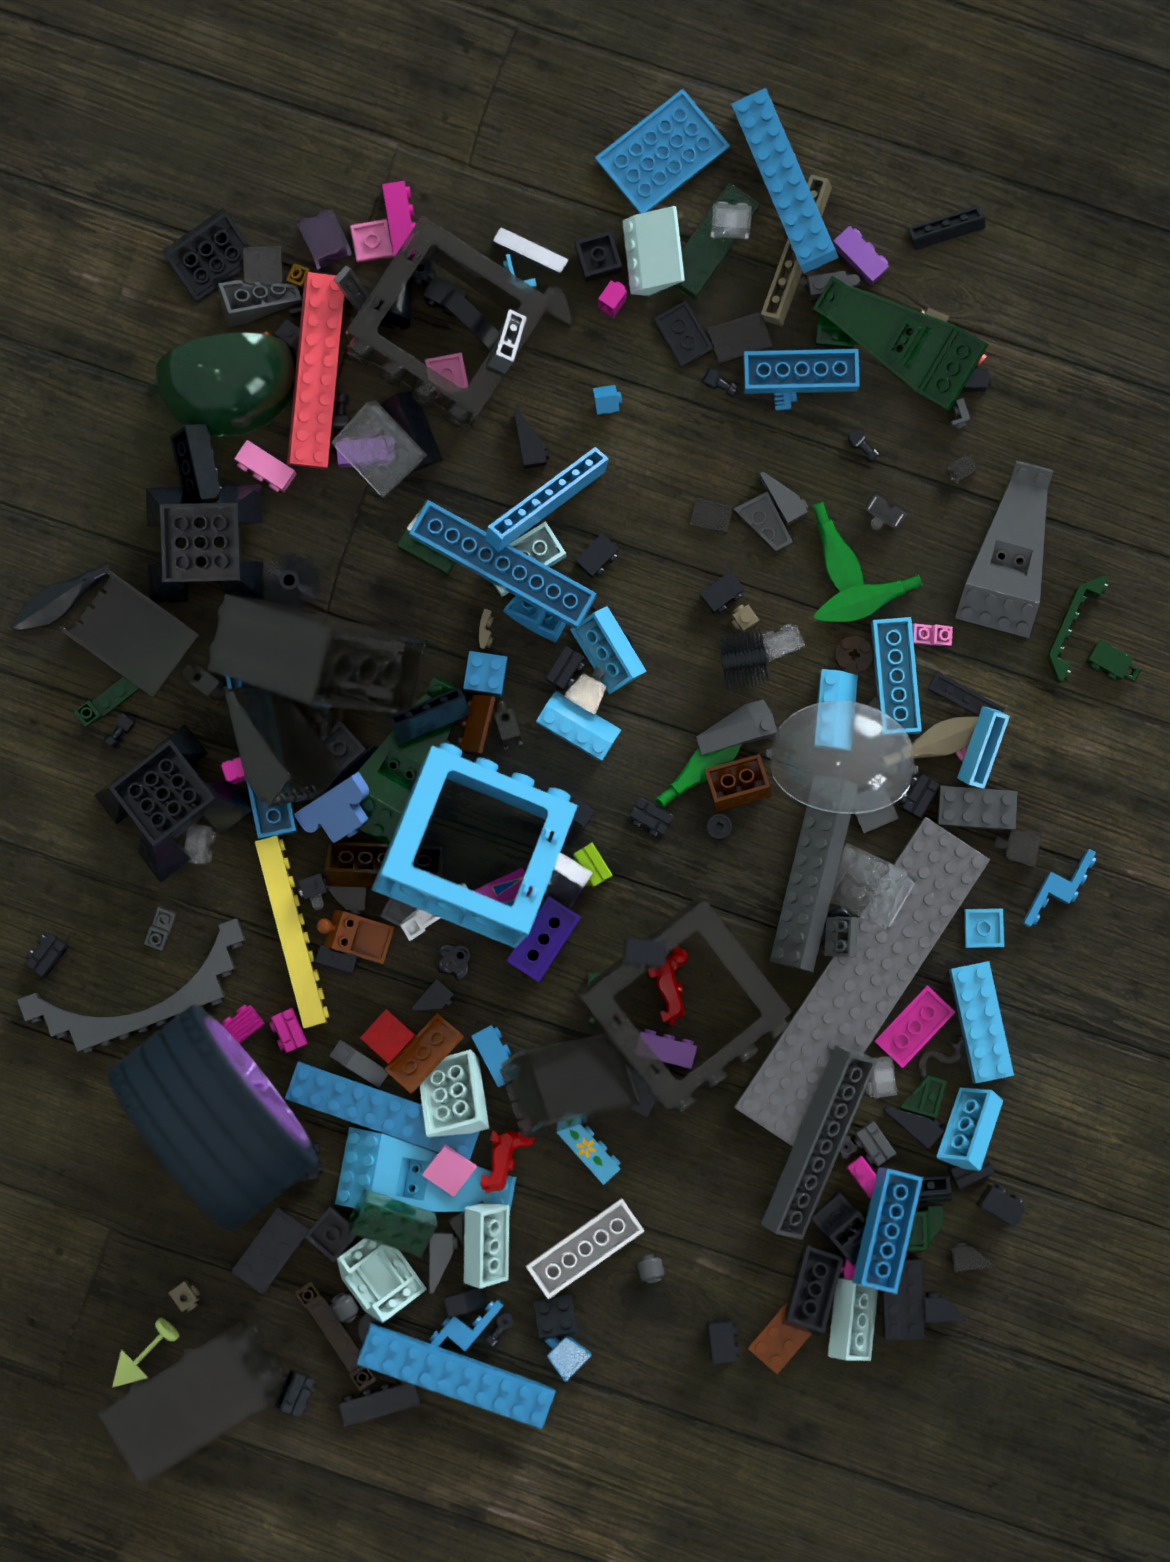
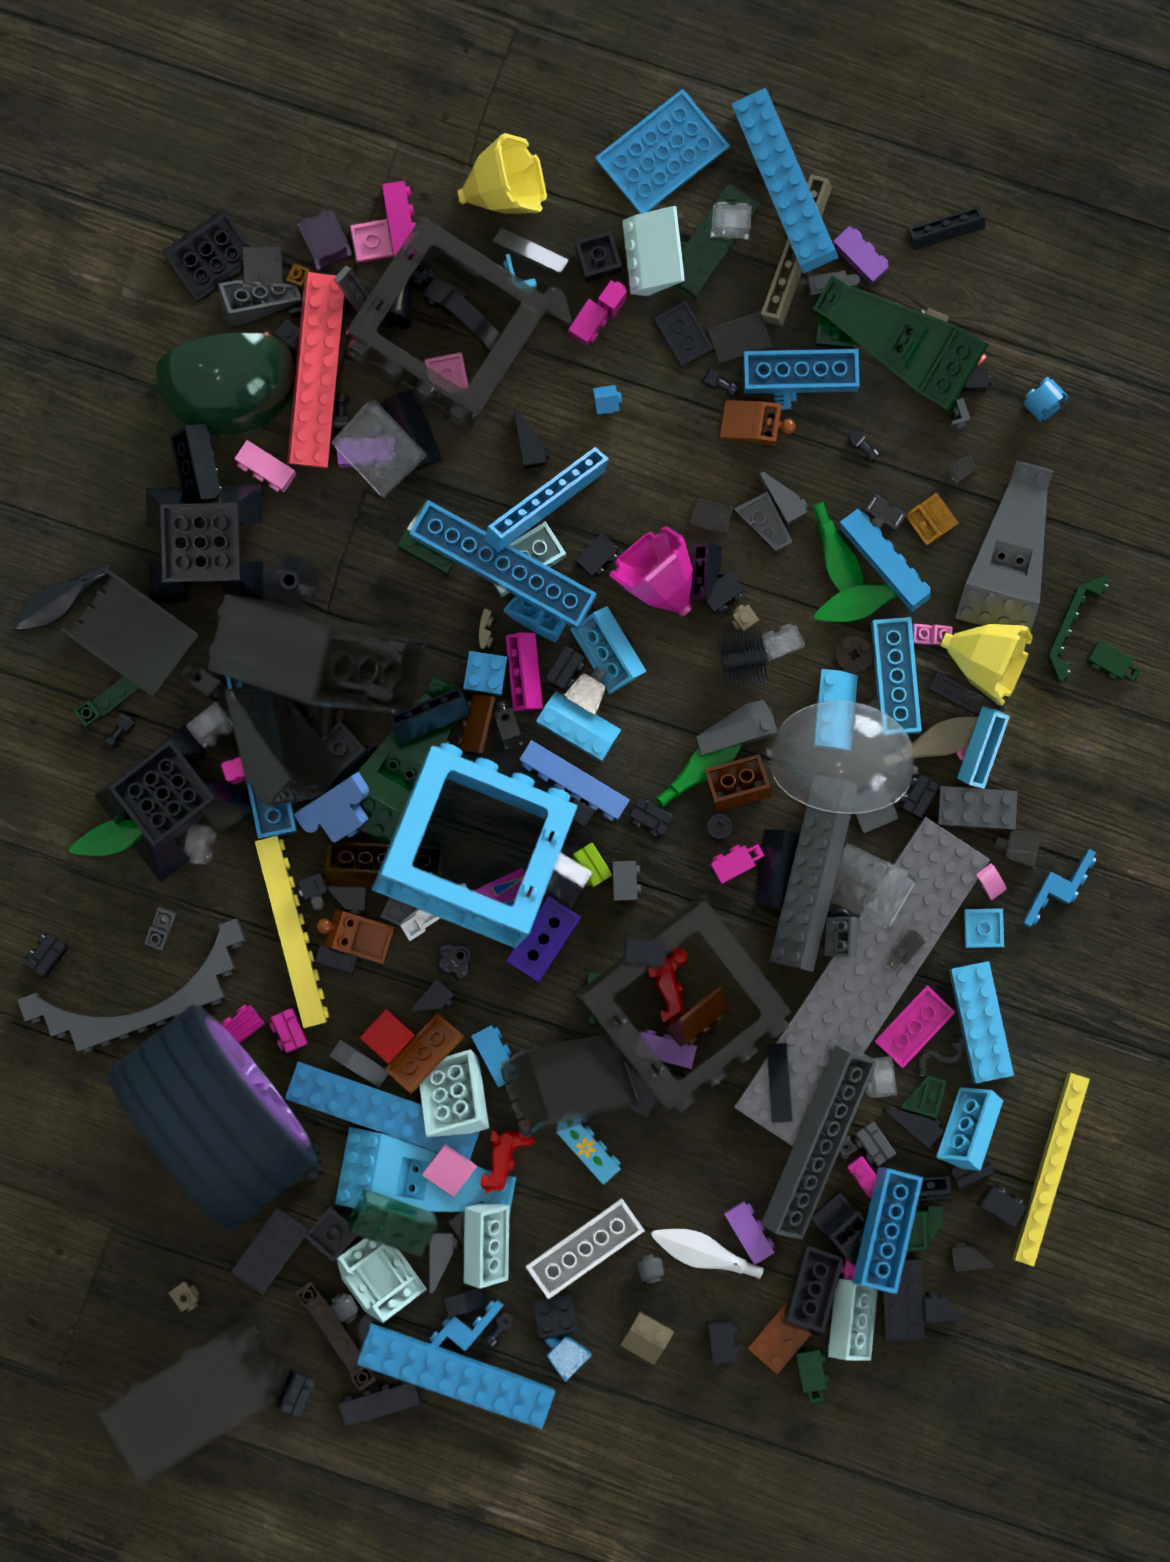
yellowish green piece [112,1318,179,1387] -> none
dark grey slope [487,309,526,373] -> none
none -> green animal [69,809,178,856]
none -> clear brick [186,702,234,748]
none -> light yellow piece [458,133,547,214]
none -> dark pink brick [506,632,543,712]
none -> medium blue brick [519,740,630,821]
none -> dark pink brick [568,299,609,346]
none -> dark pink piece [609,526,693,617]
none -> dark grey brick [612,861,641,902]
none -> dark tan slope [620,1311,674,1365]
none -> white animal [651,1229,764,1279]
none -> reddish brown slope [666,986,728,1047]
none -> black slope [690,542,722,601]
none -> dark pink brick [710,844,765,884]
none -> dark orange slope [720,400,796,446]
none -> medium lavender brick [724,1201,775,1265]
none -> black slope [755,829,800,909]
none -> black slope [767,1043,792,1122]
none -> dark green brick [796,1348,829,1405]
none -> dark azure brick [840,509,931,612]
none -> clear smoke torso [886,926,926,971]
none -> pearl gold slope [906,492,959,546]
none -> light yellow piece [941,624,1033,706]
none -> bright pink slope [976,864,1007,901]
none -> light yellow brick [1012,1073,1090,1266]
none -> dark azure brick [1024,377,1068,422]

